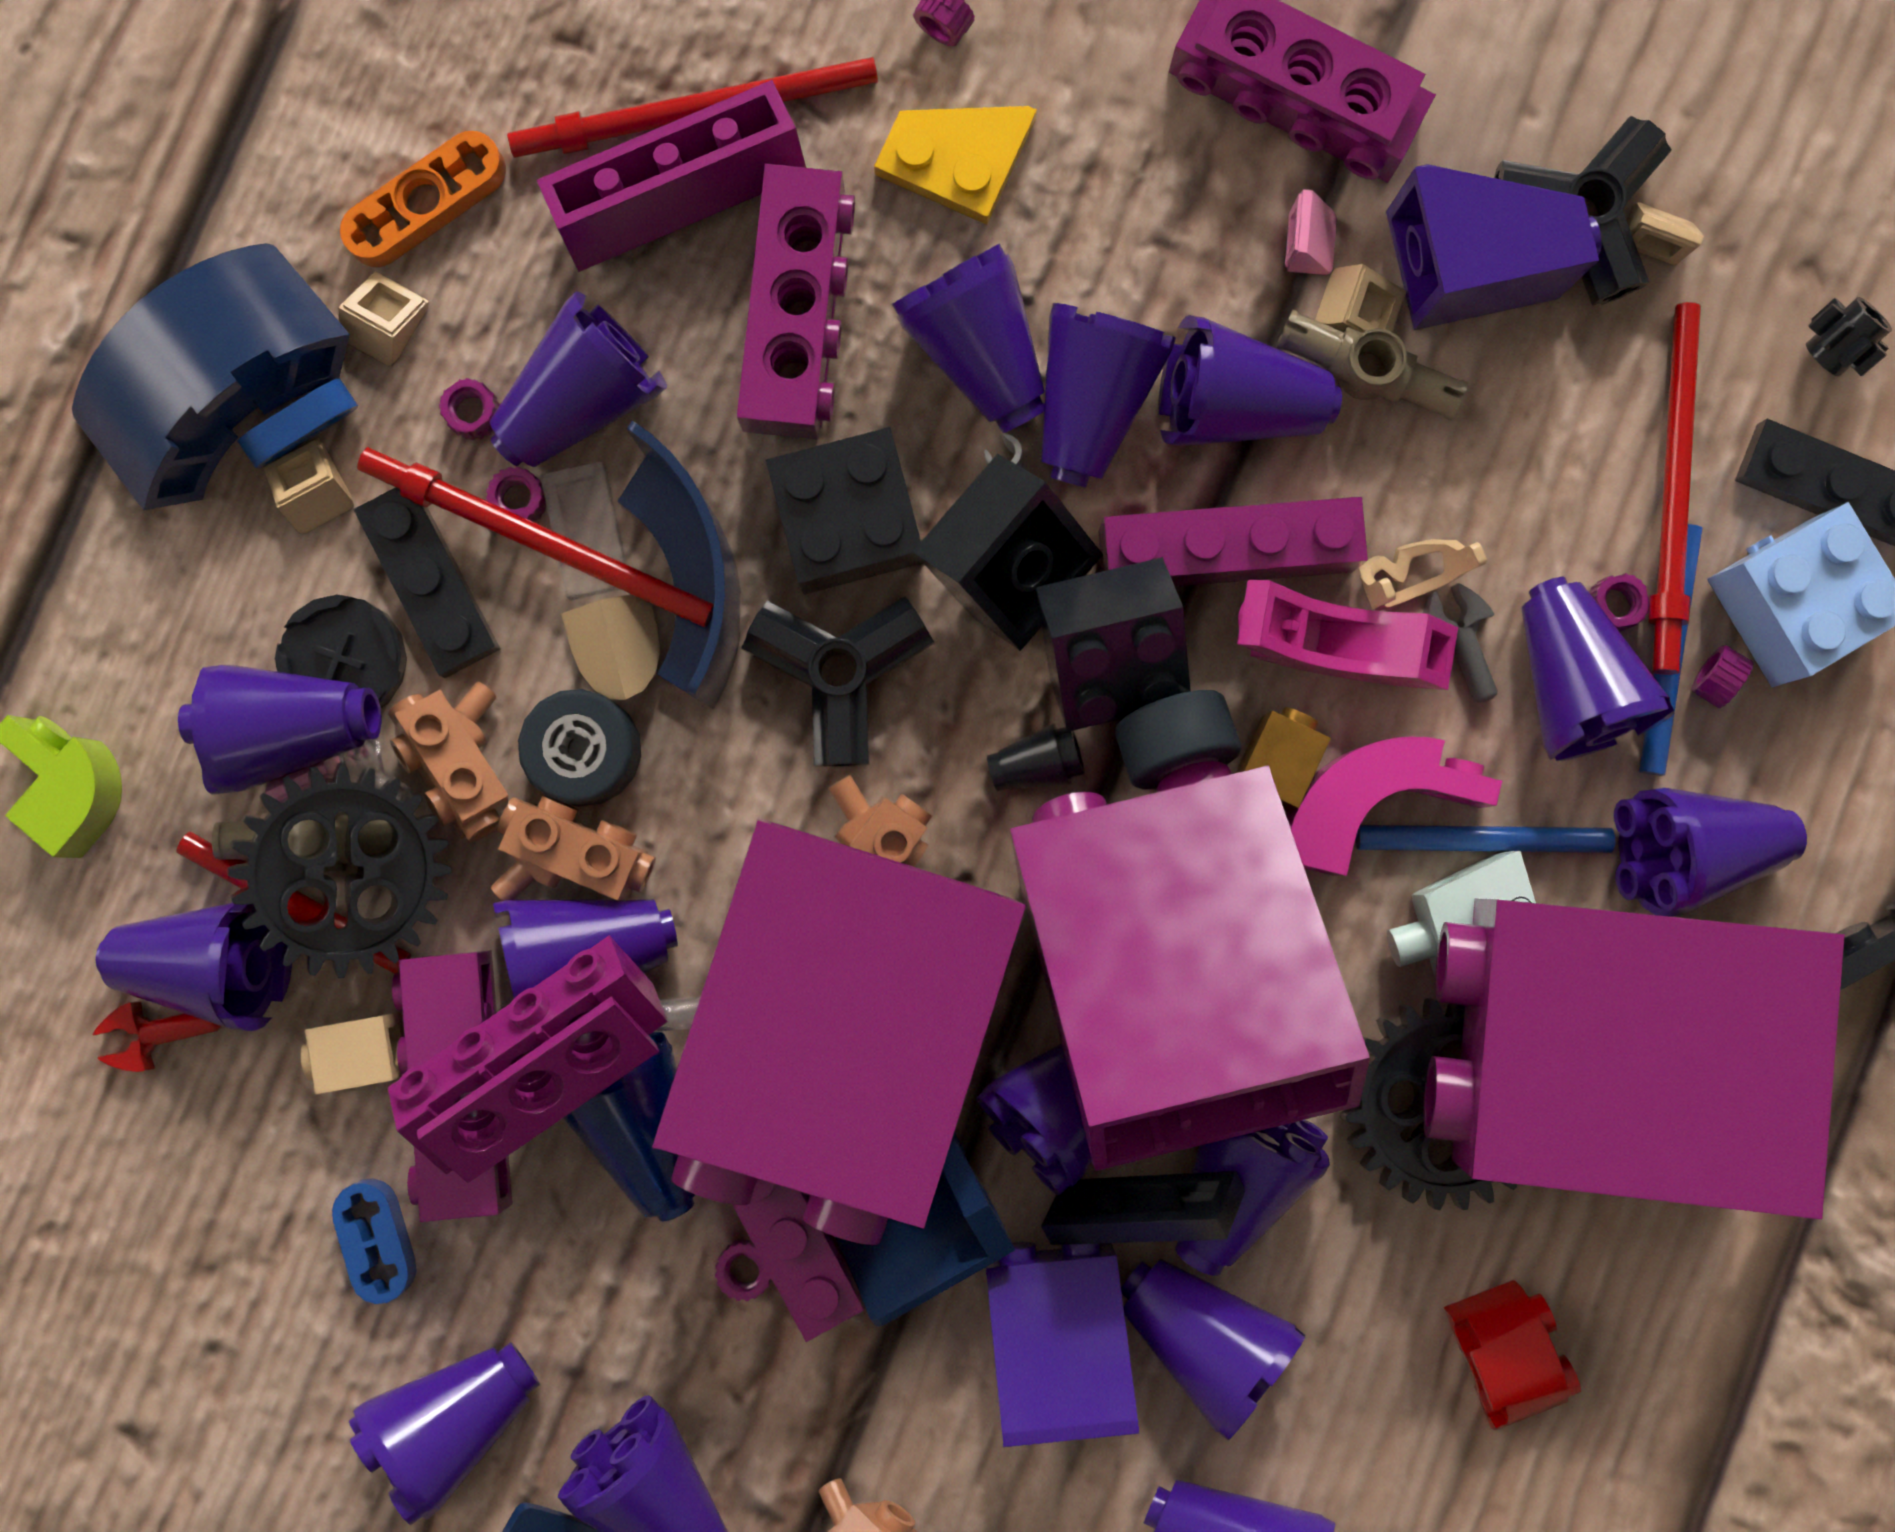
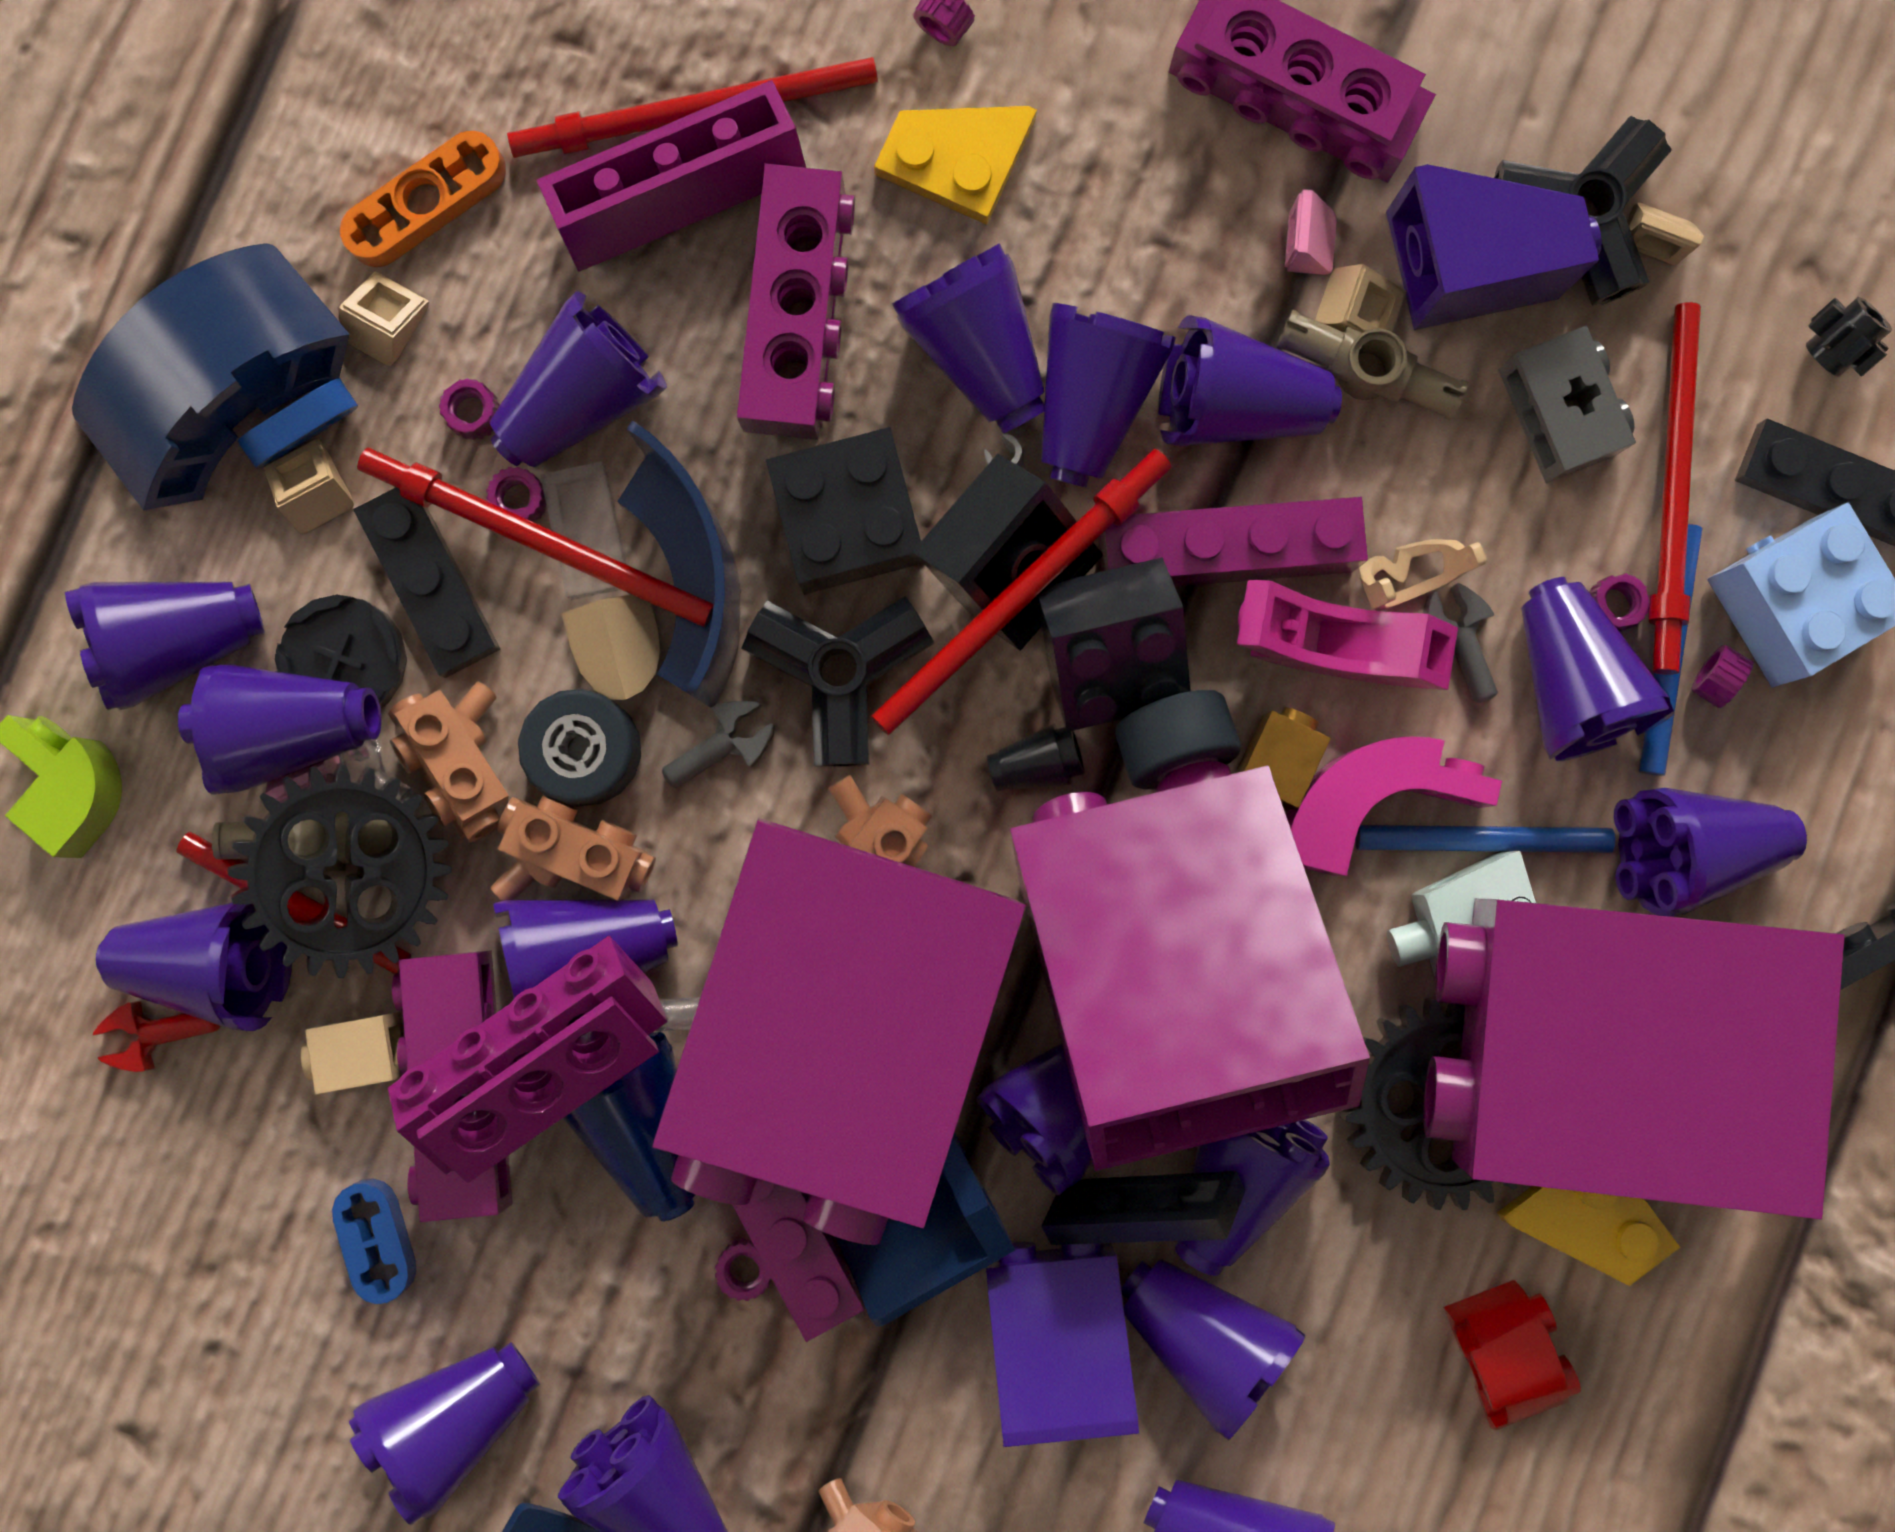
none -> dark purple cone [65,582,265,710]
none -> dark grey bar [662,701,775,788]
none -> red bar [871,449,1172,736]
none -> yellow wing [1497,1186,1680,1286]
none -> dark grey brick [1498,325,1636,484]

